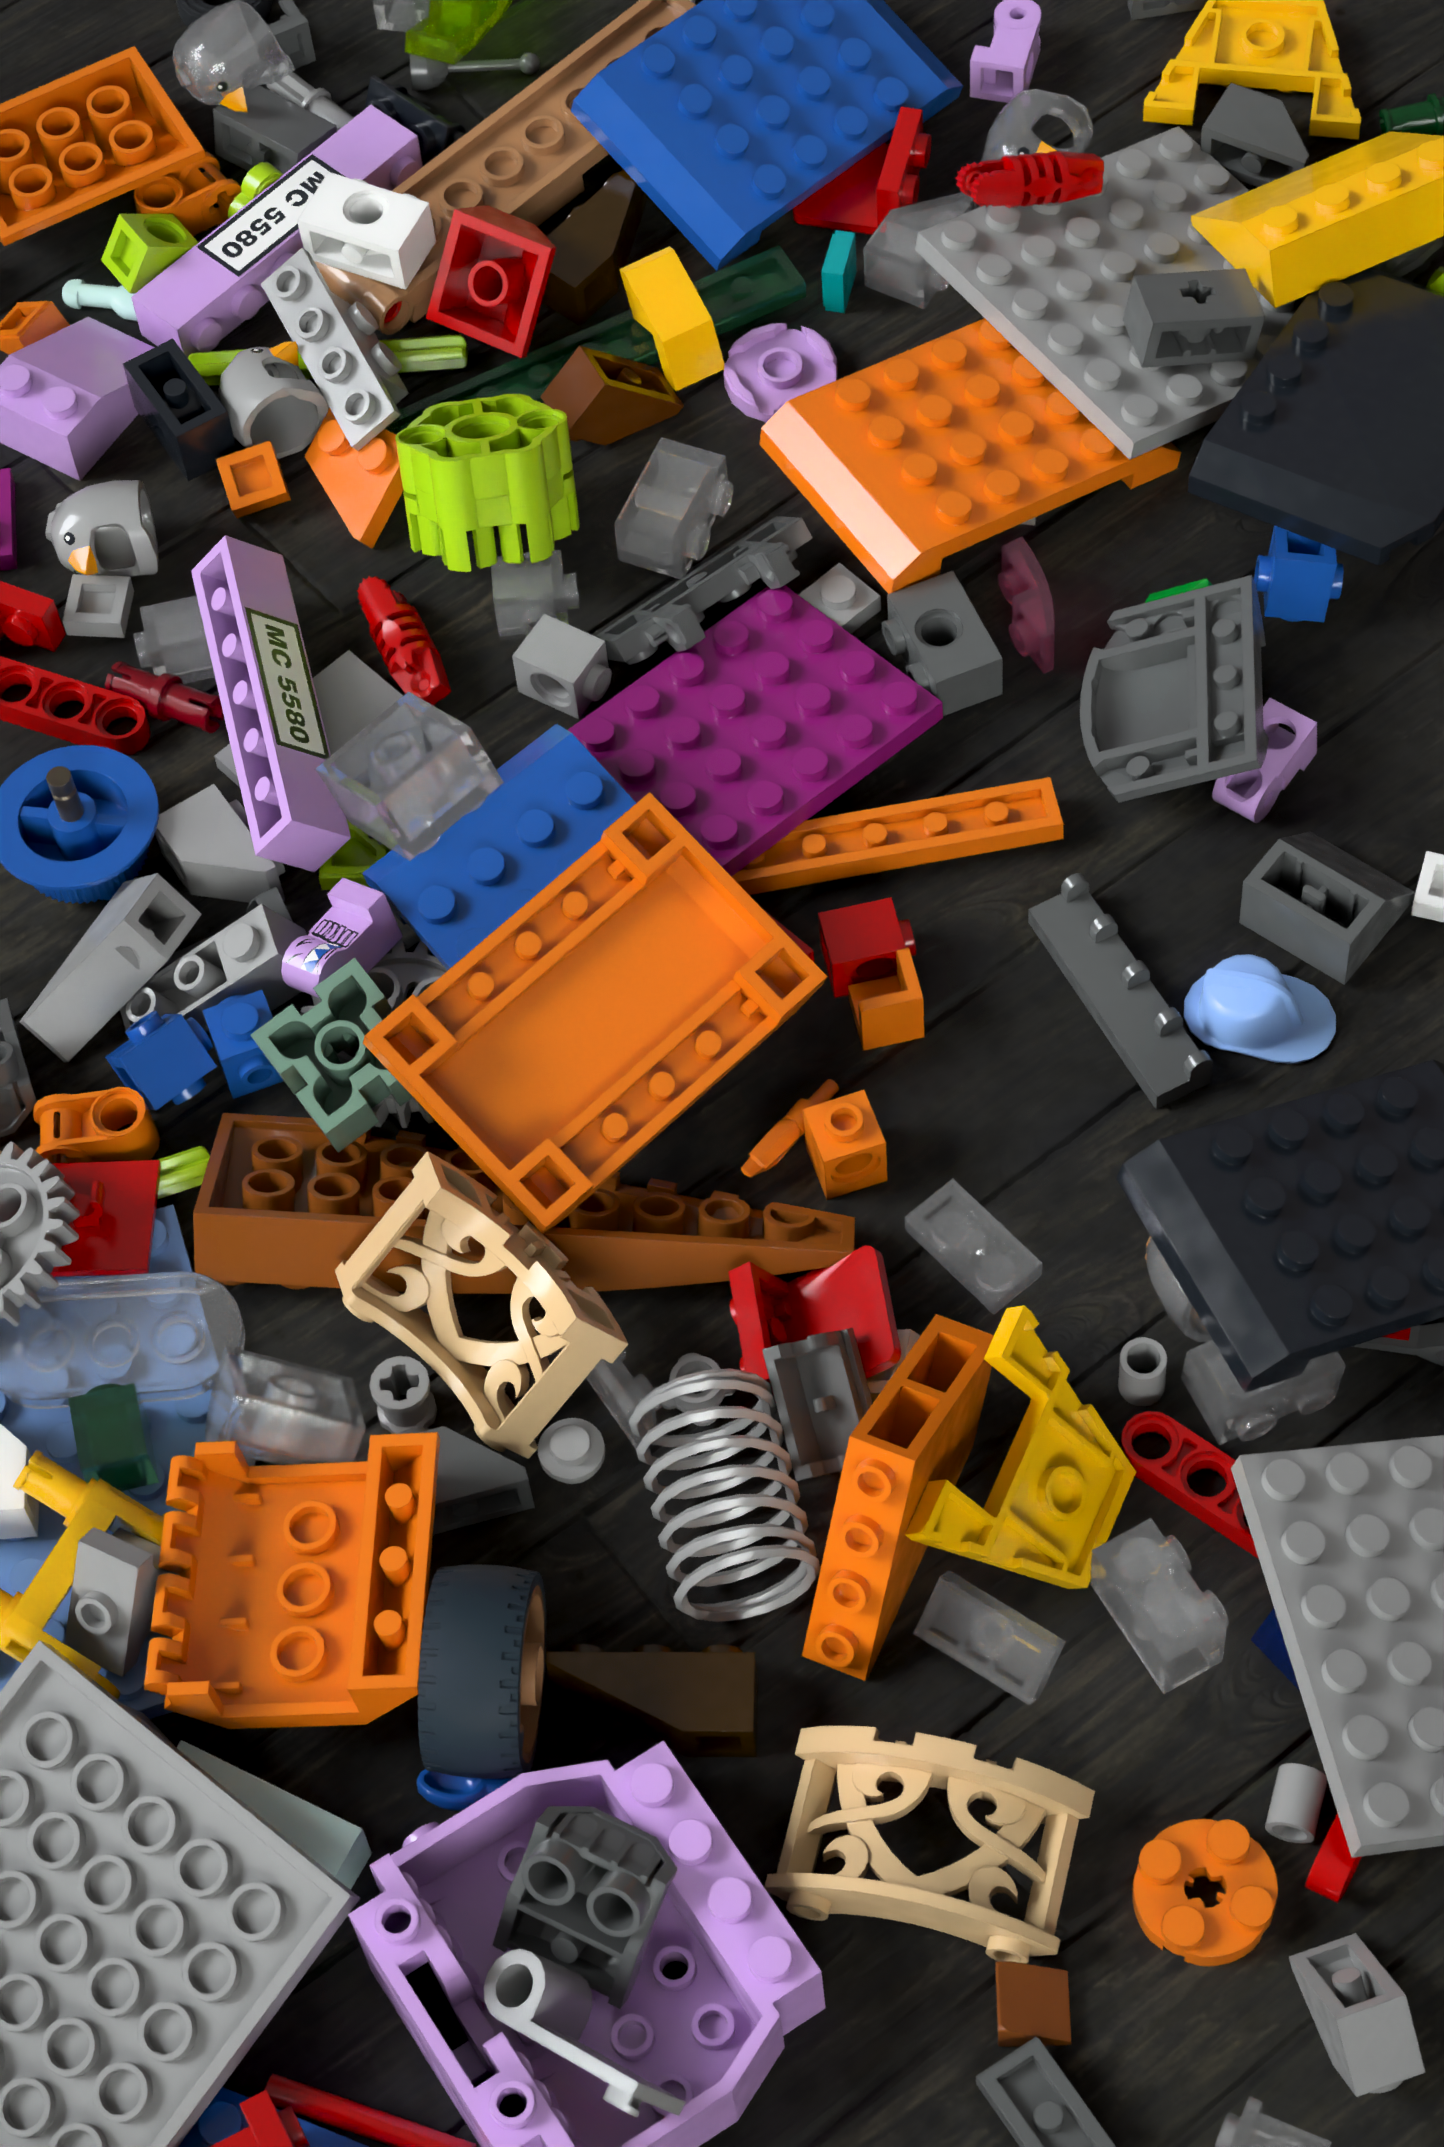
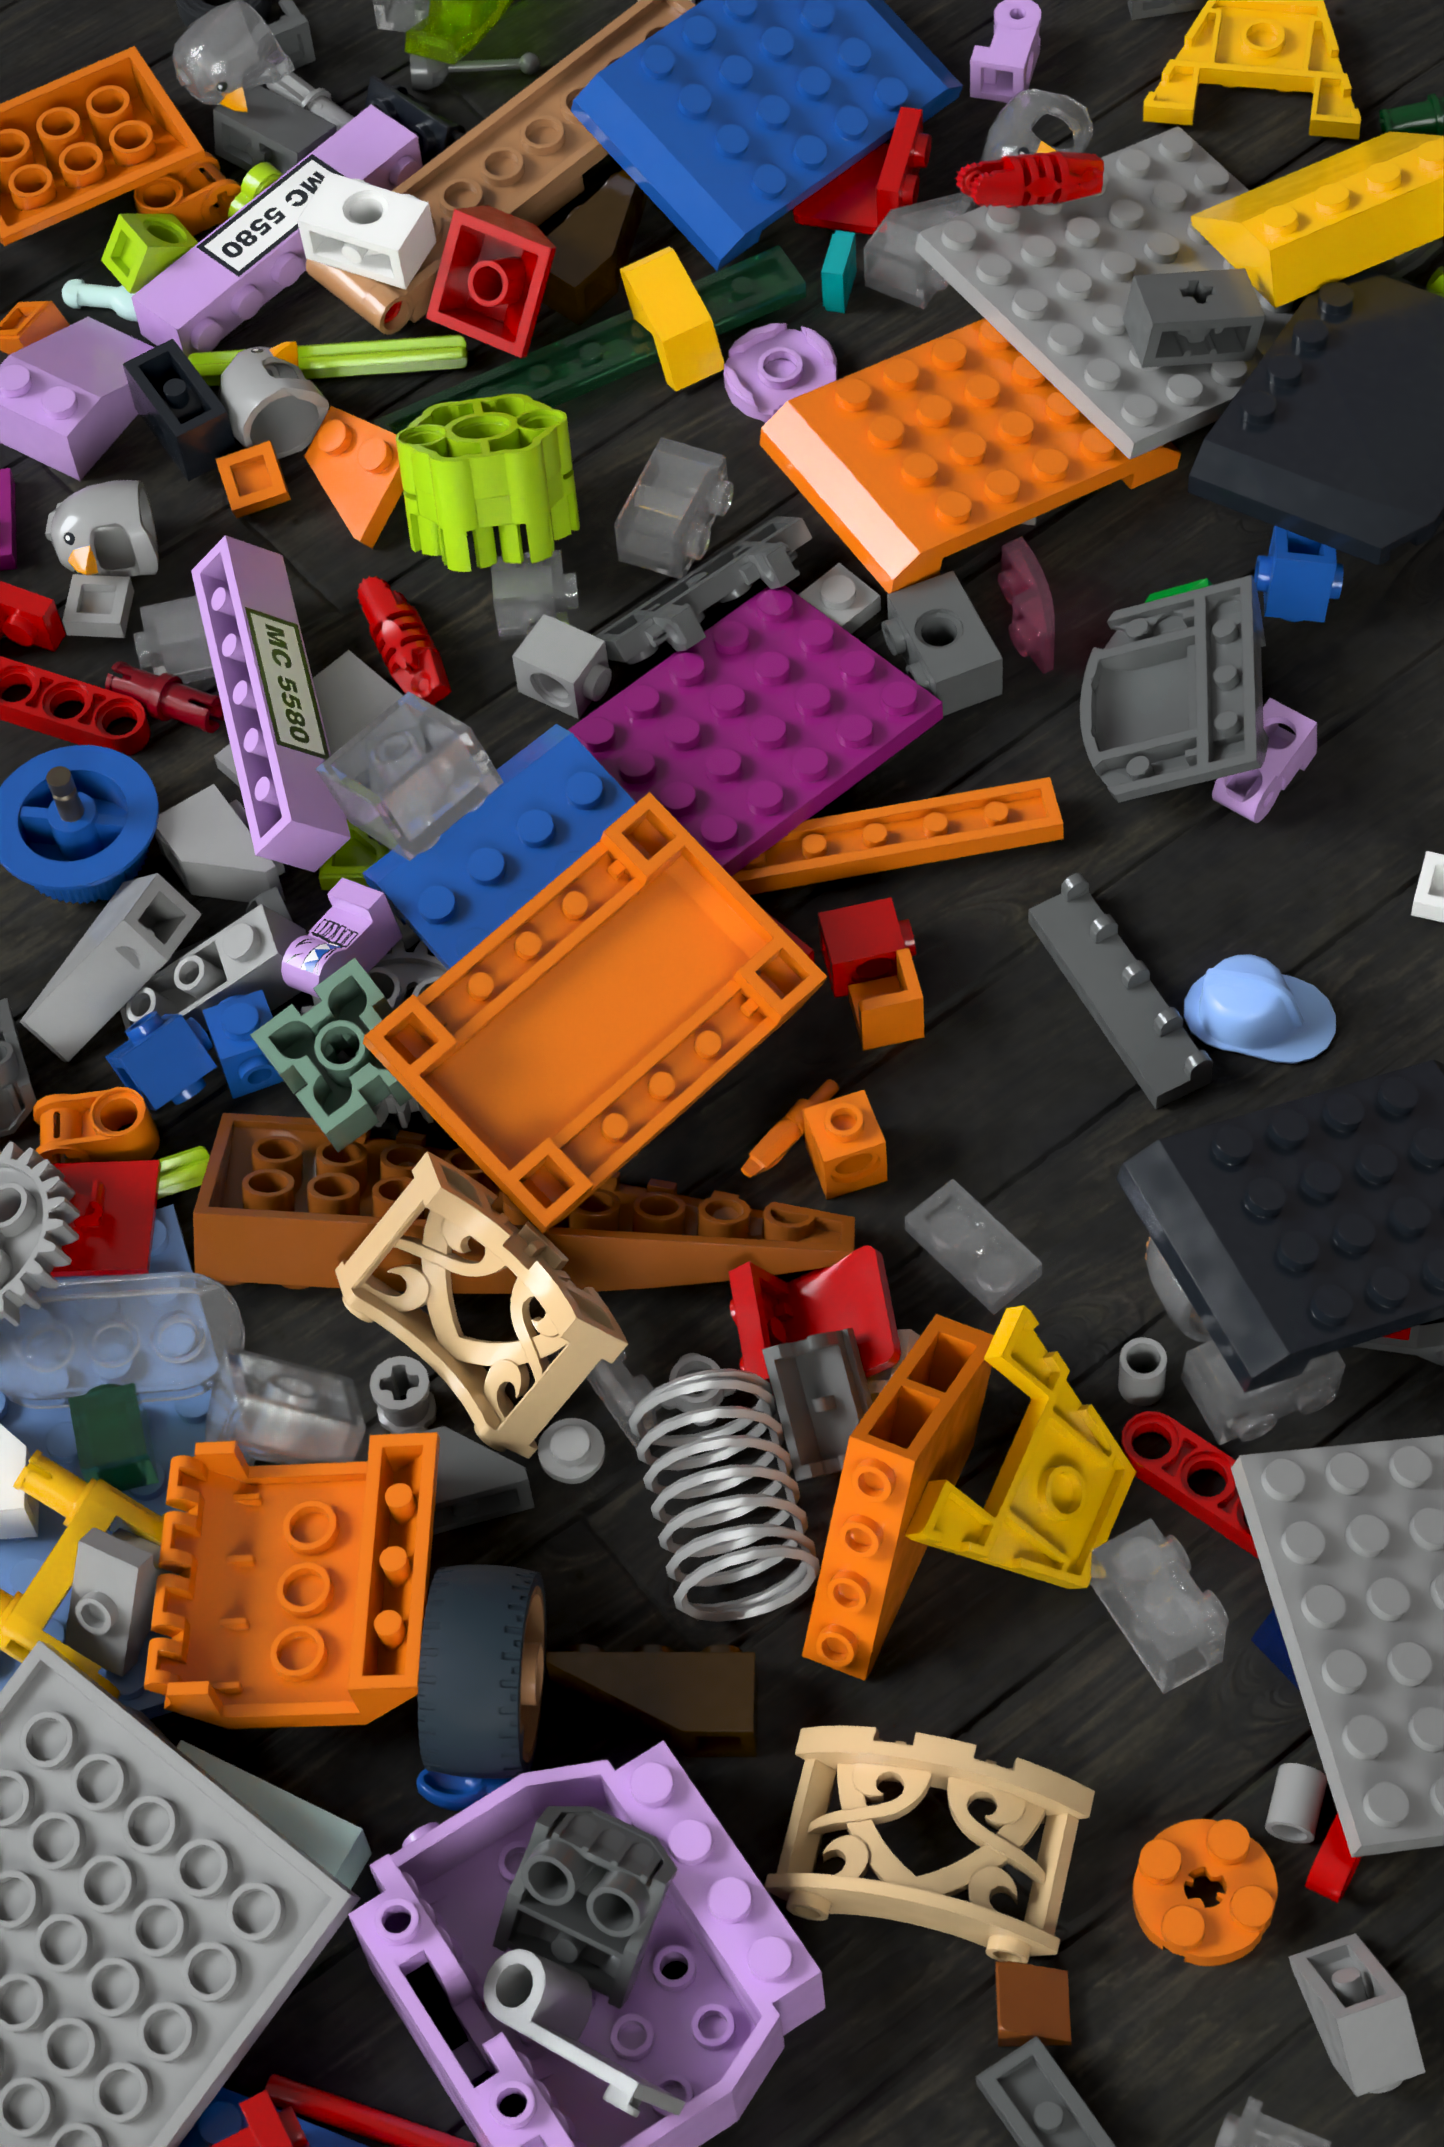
light grey bracket [261,248,409,451] -> none
reddish brown slope [540,345,684,446] -> none
clear plate [913,1570,1066,1705] -> none
dark grey slope [1201,83,1309,187] -> none
dark grey slope [1239,831,1416,985] -> none

